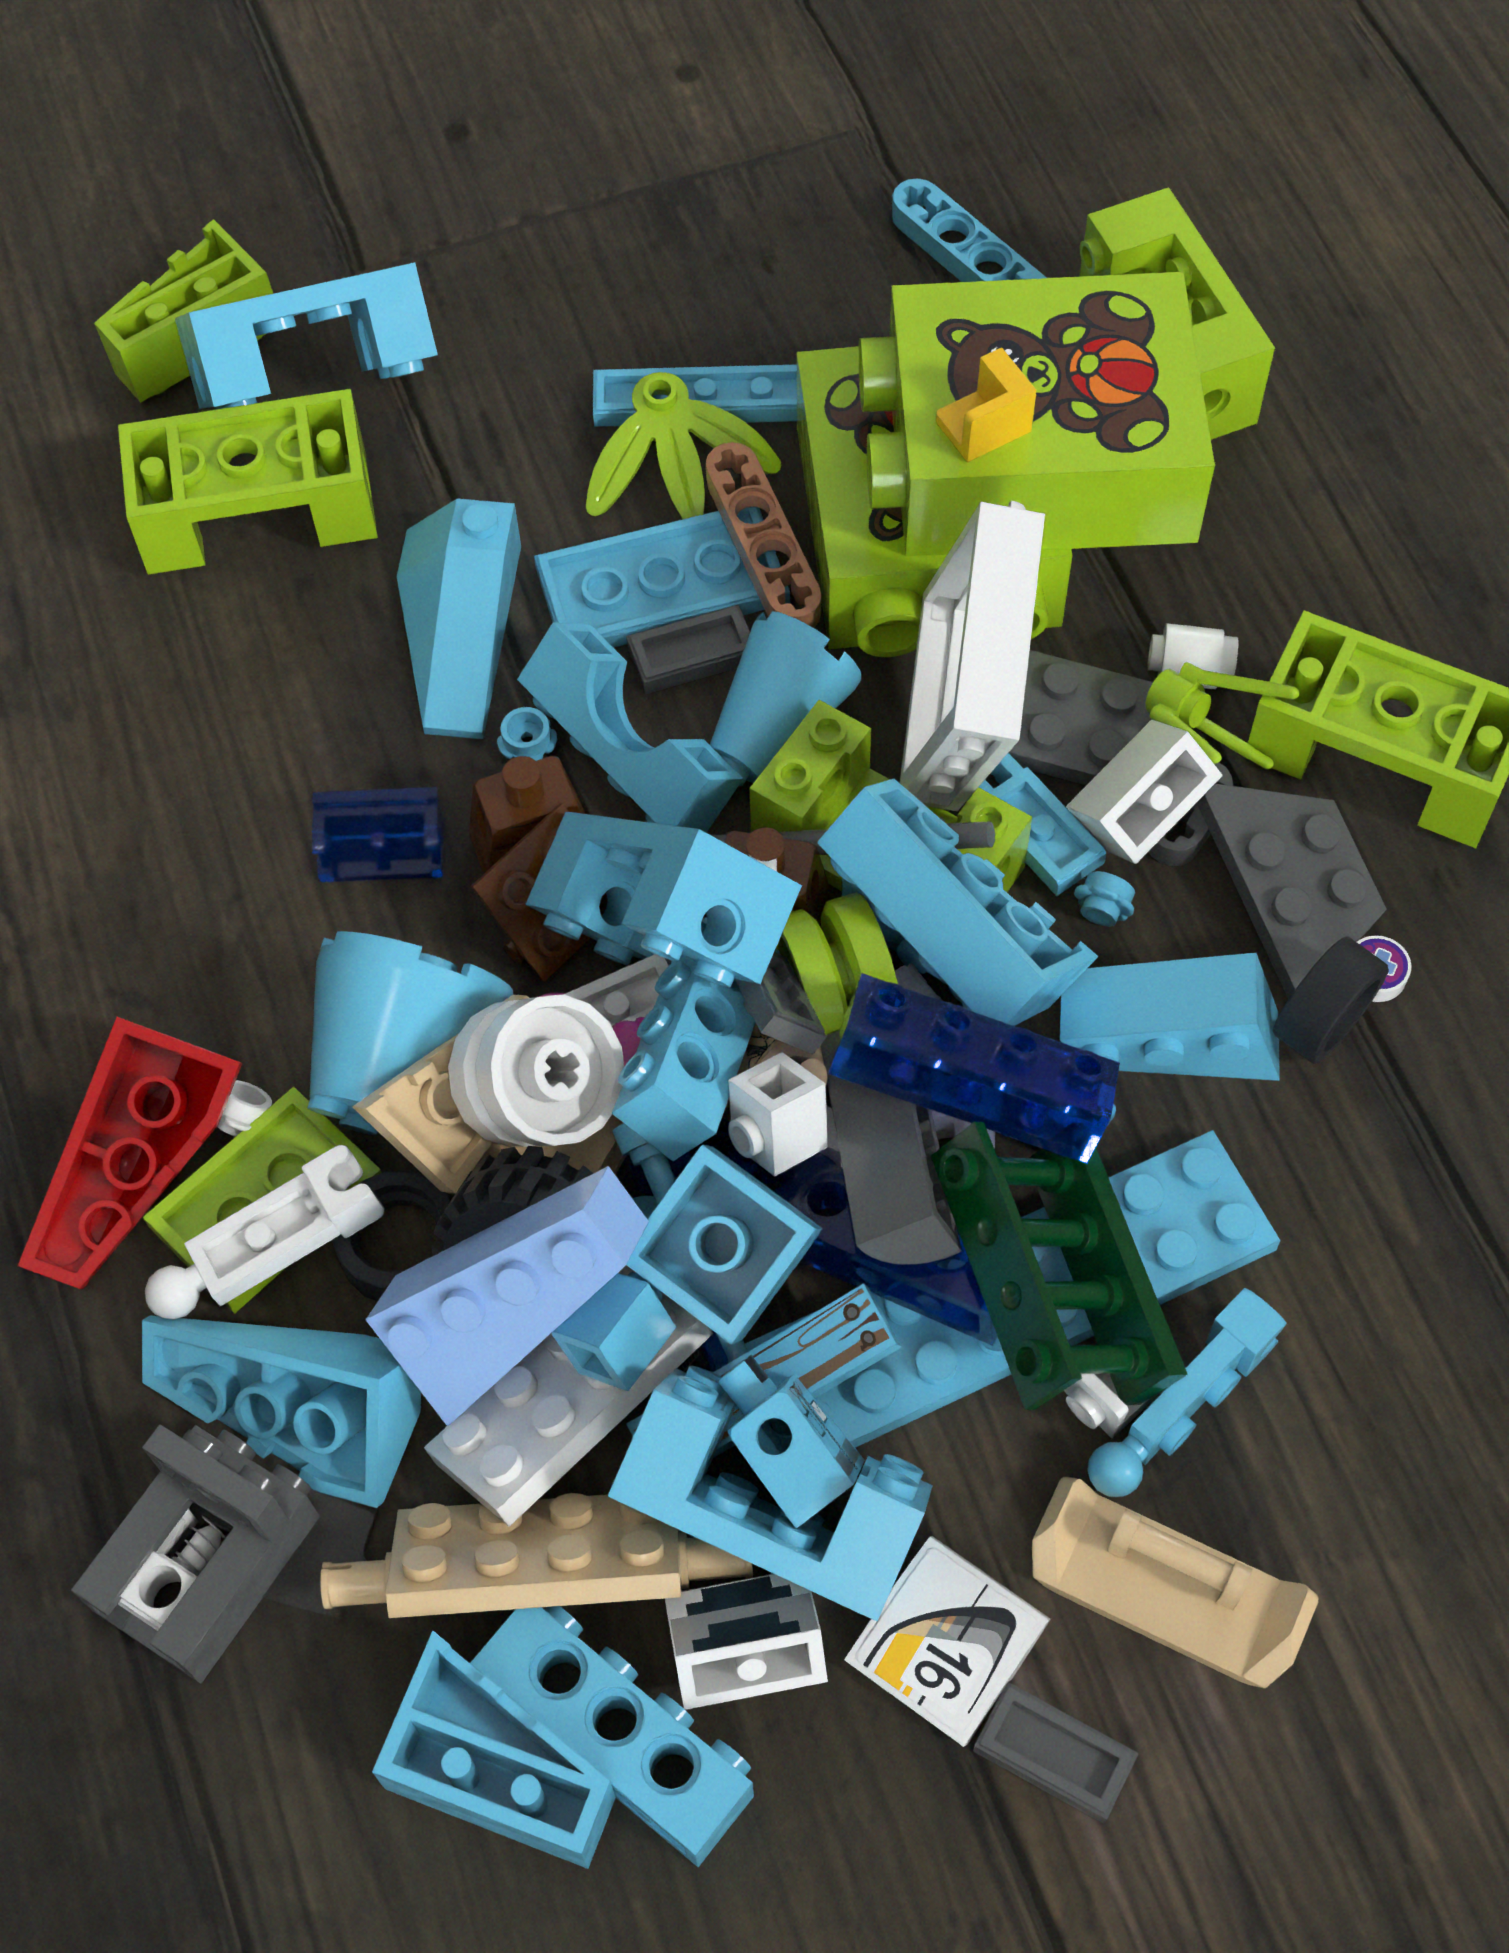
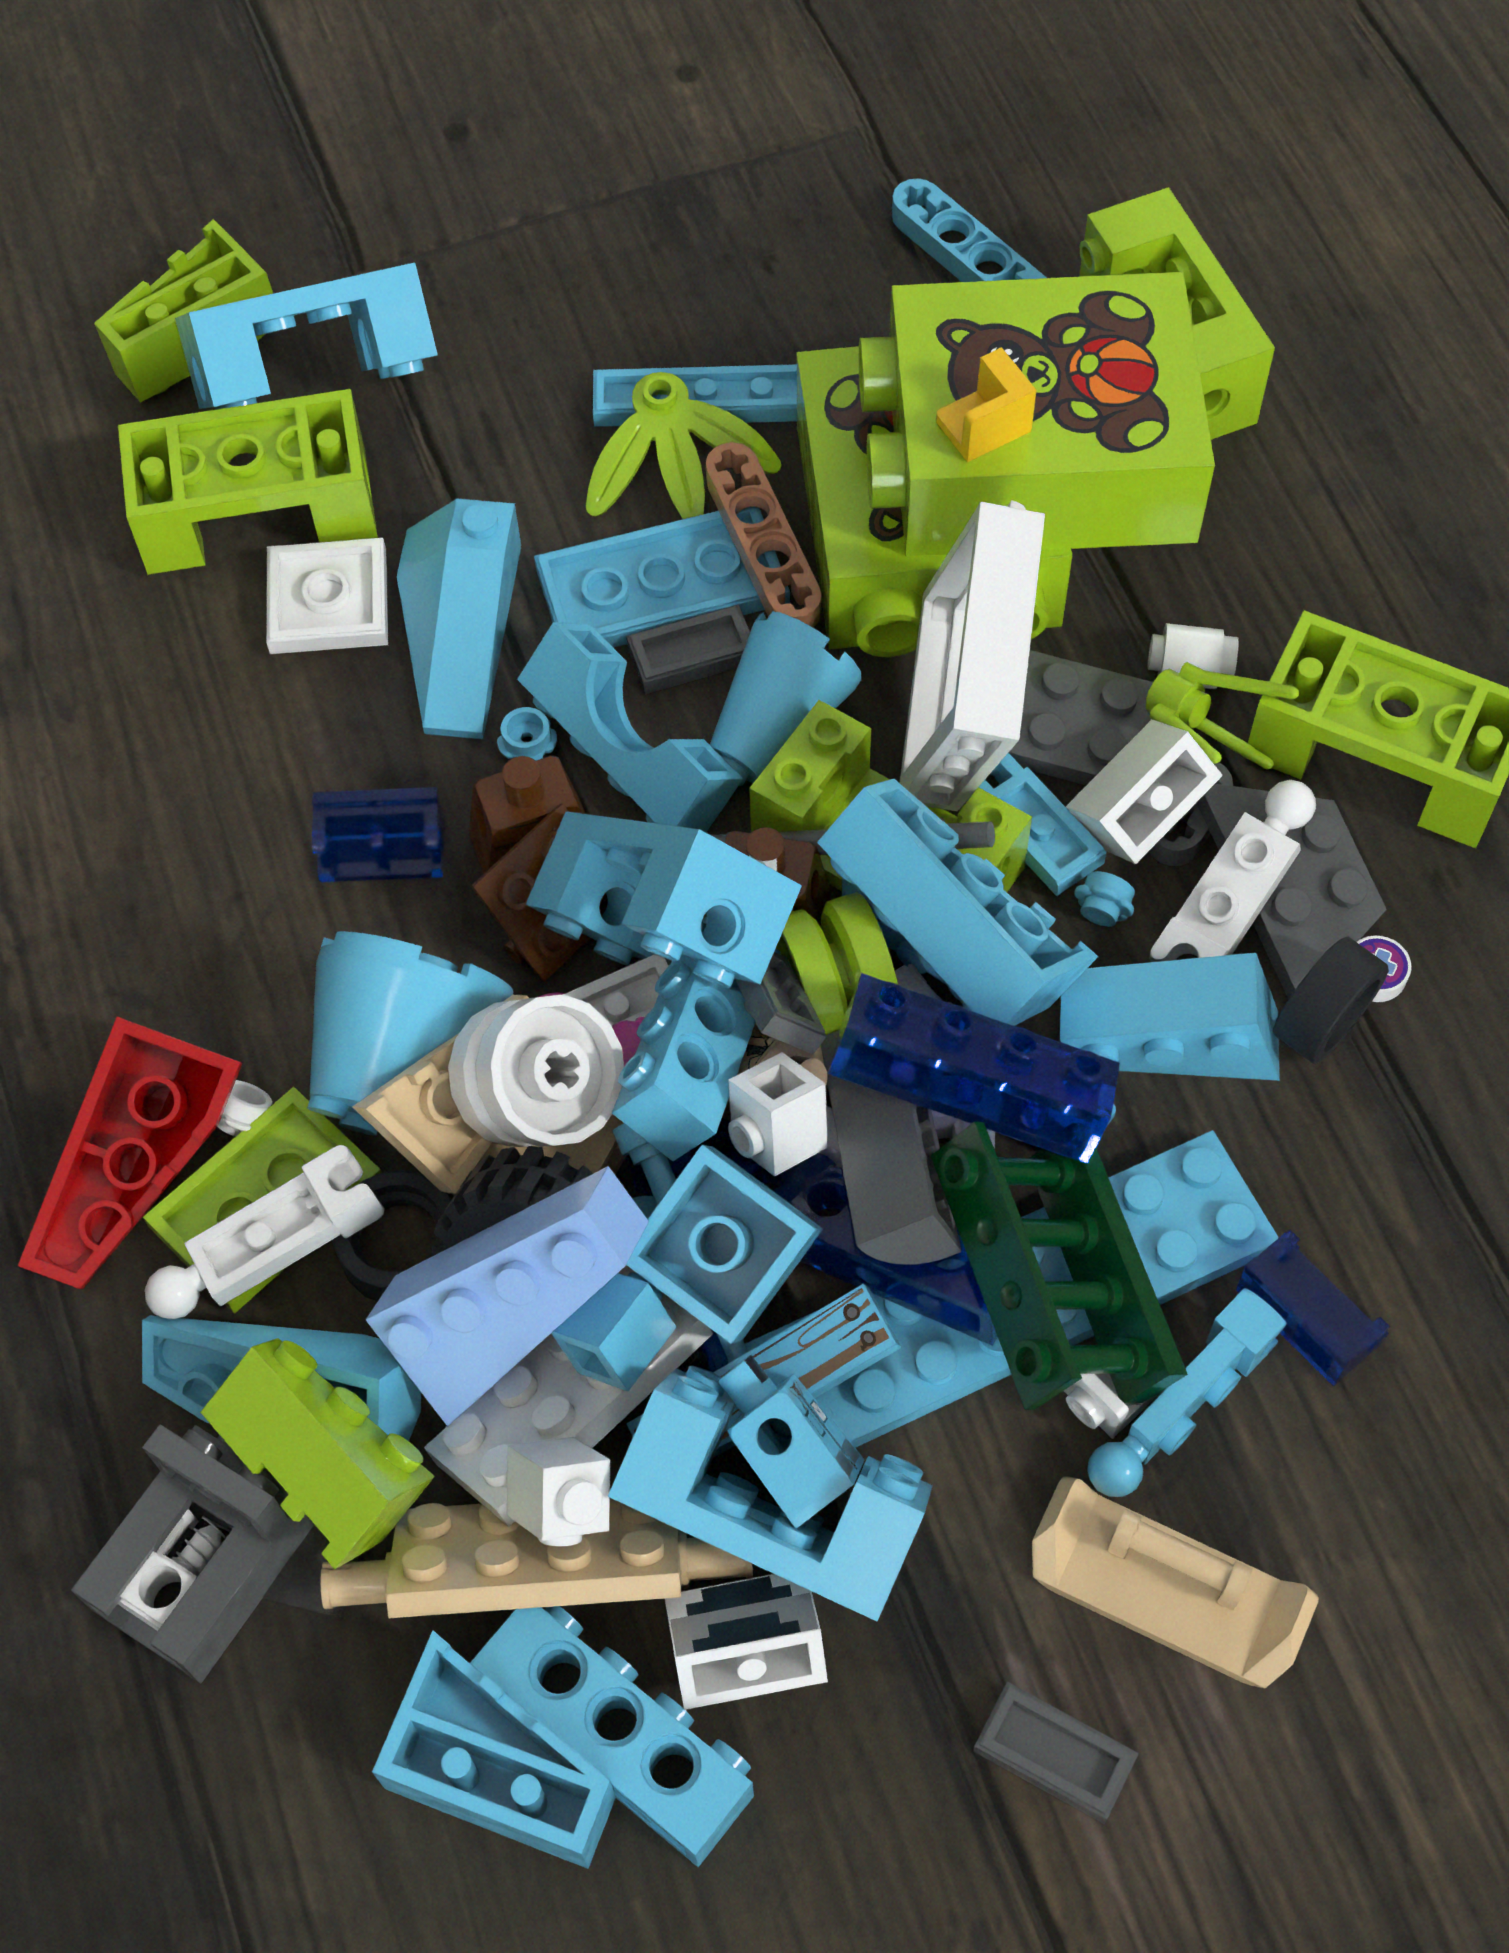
slope [844,1536,1051,1747] -> none
none -> lime wedge [200,1338,435,1569]
none -> white plate [266,538,388,654]
none -> white brick [507,1437,610,1546]
none -> white plate [1149,780,1316,962]
none -> clear blue hinge [1236,1230,1391,1386]

